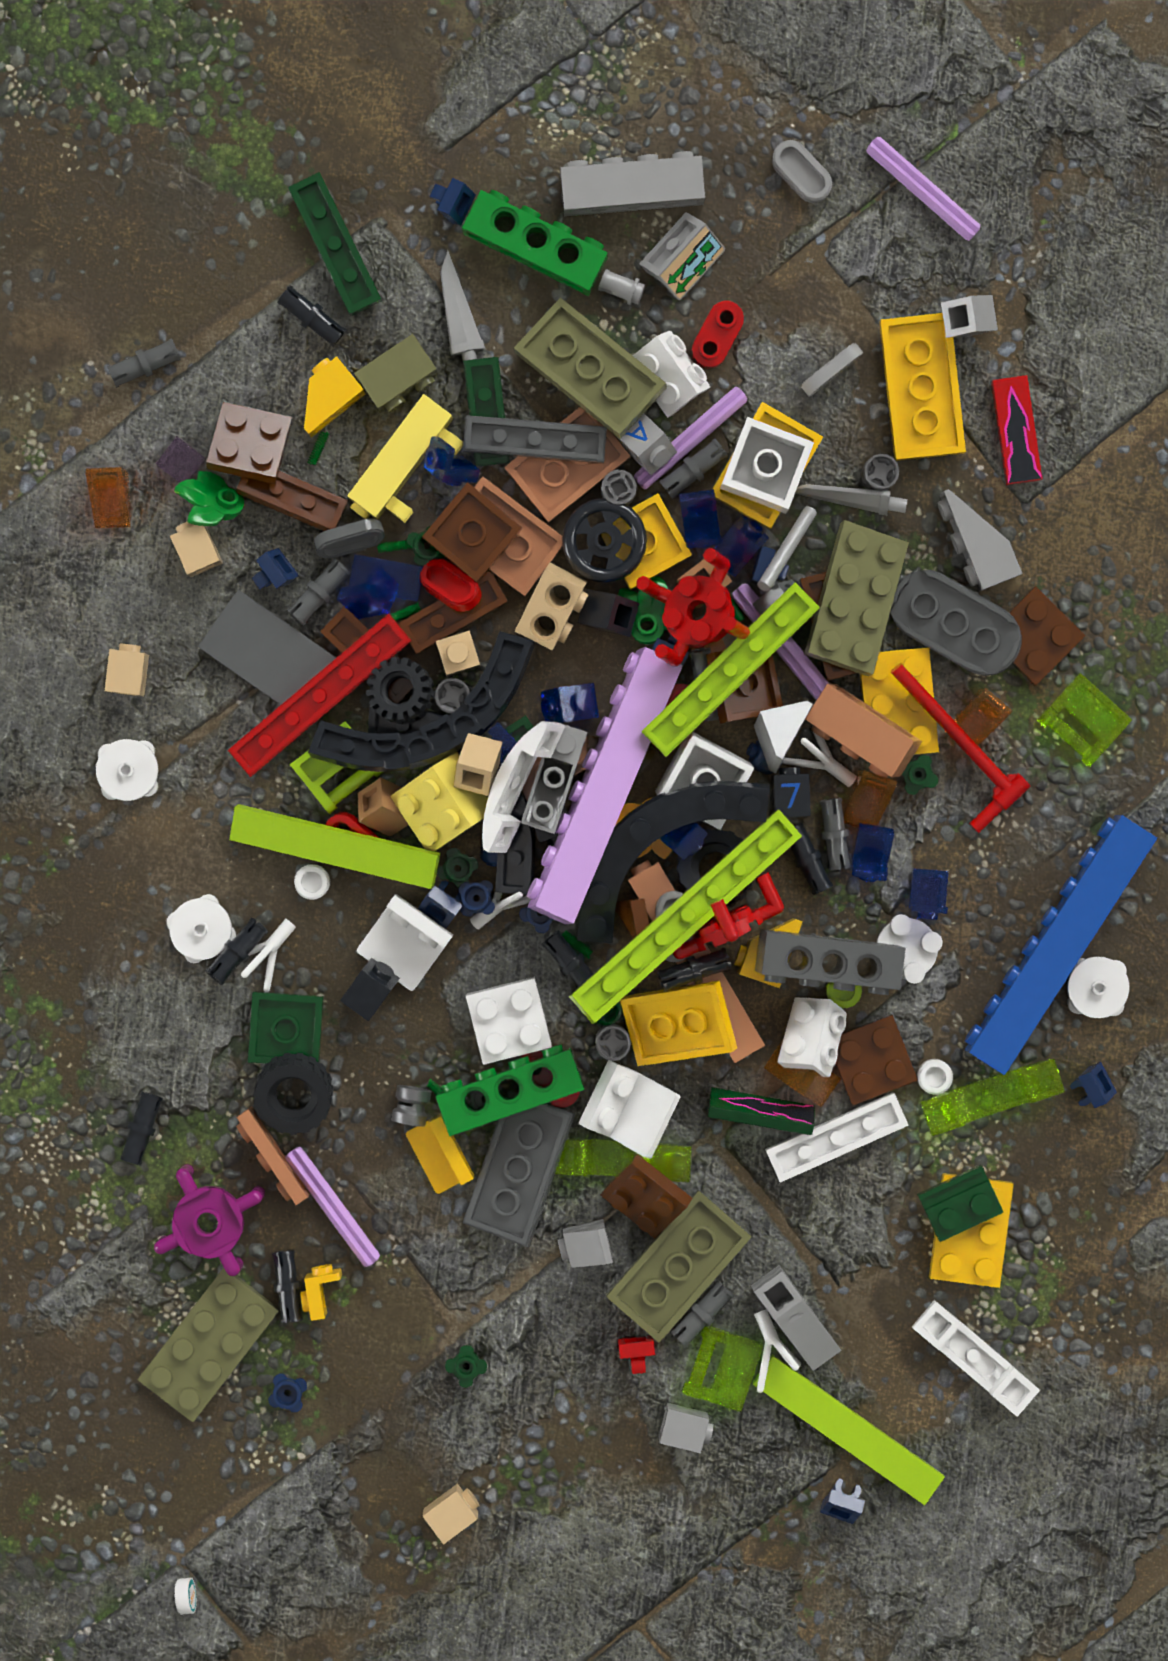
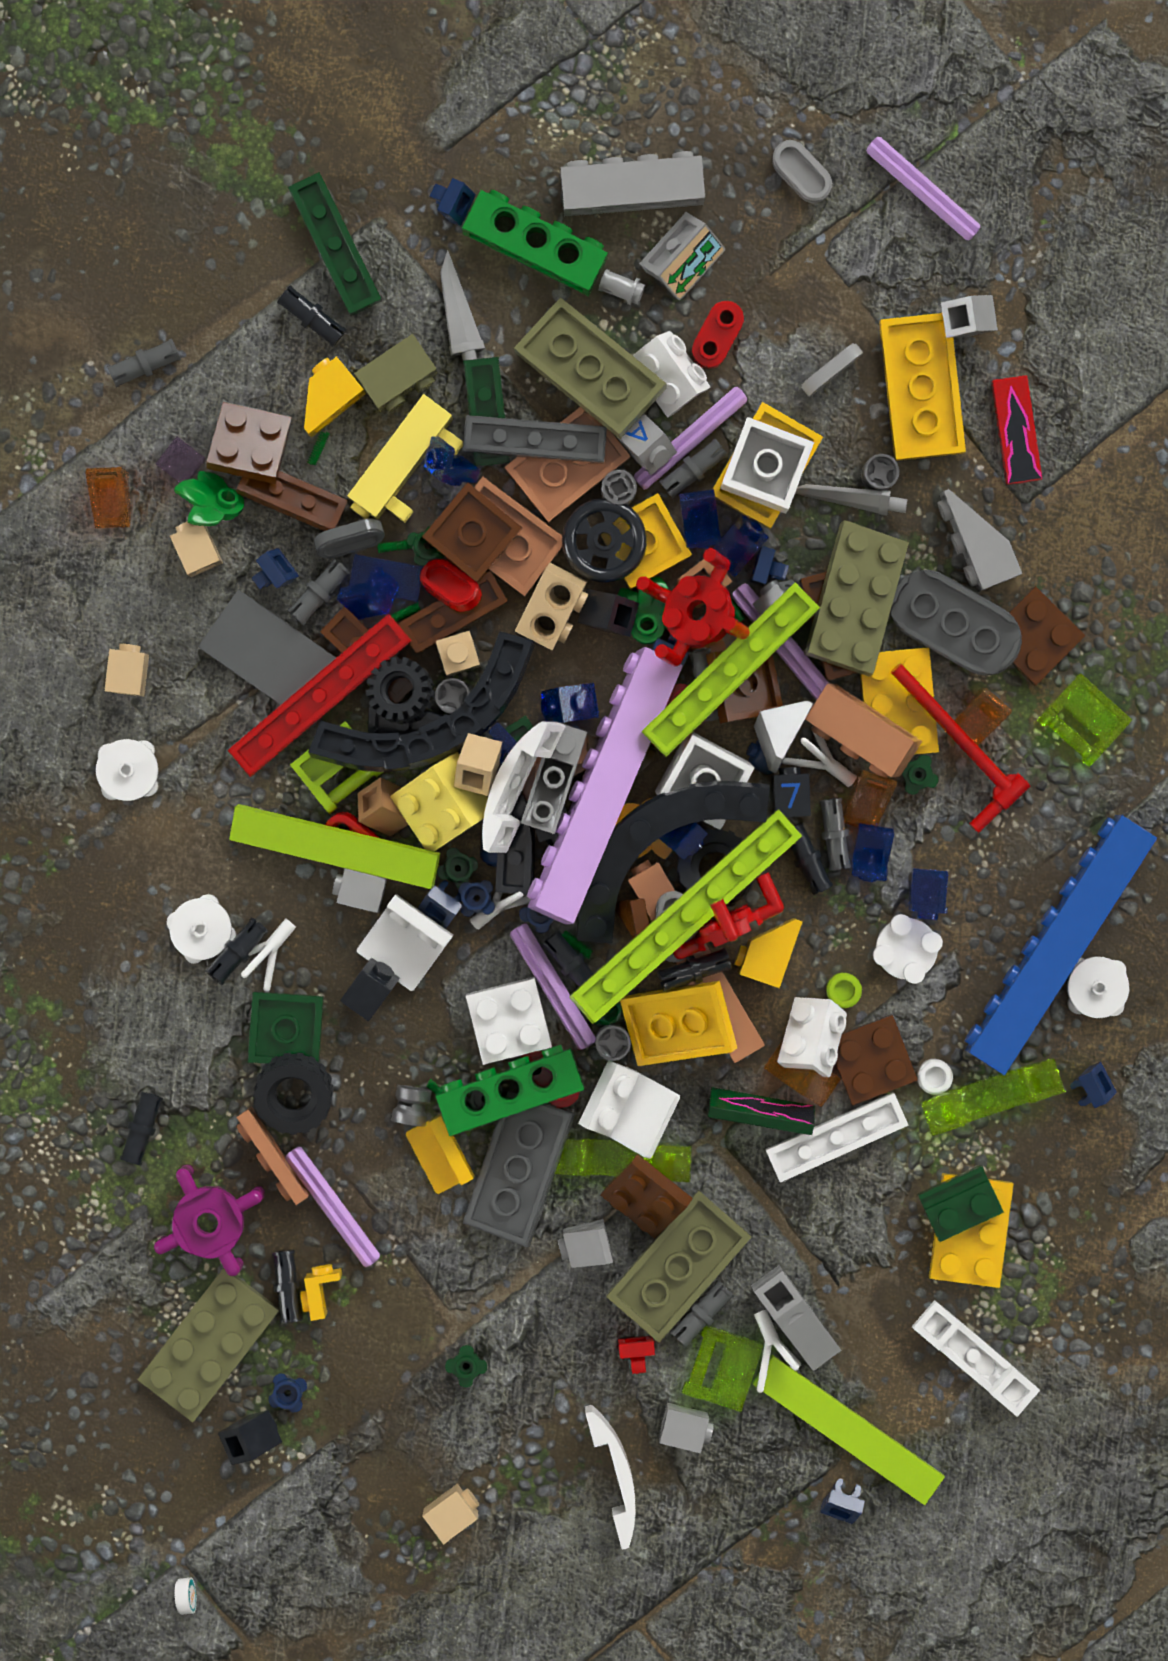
white tile [294,864,330,900] -> none
dark grey brick [755,929,906,995] -> none
light grey bar [757,506,817,592] -> none
none -> black brick [218,1410,282,1465]
none -> light grey brick [332,868,388,913]
none -> lavender axle [510,923,596,1050]
none -> white slope [585,1405,636,1550]

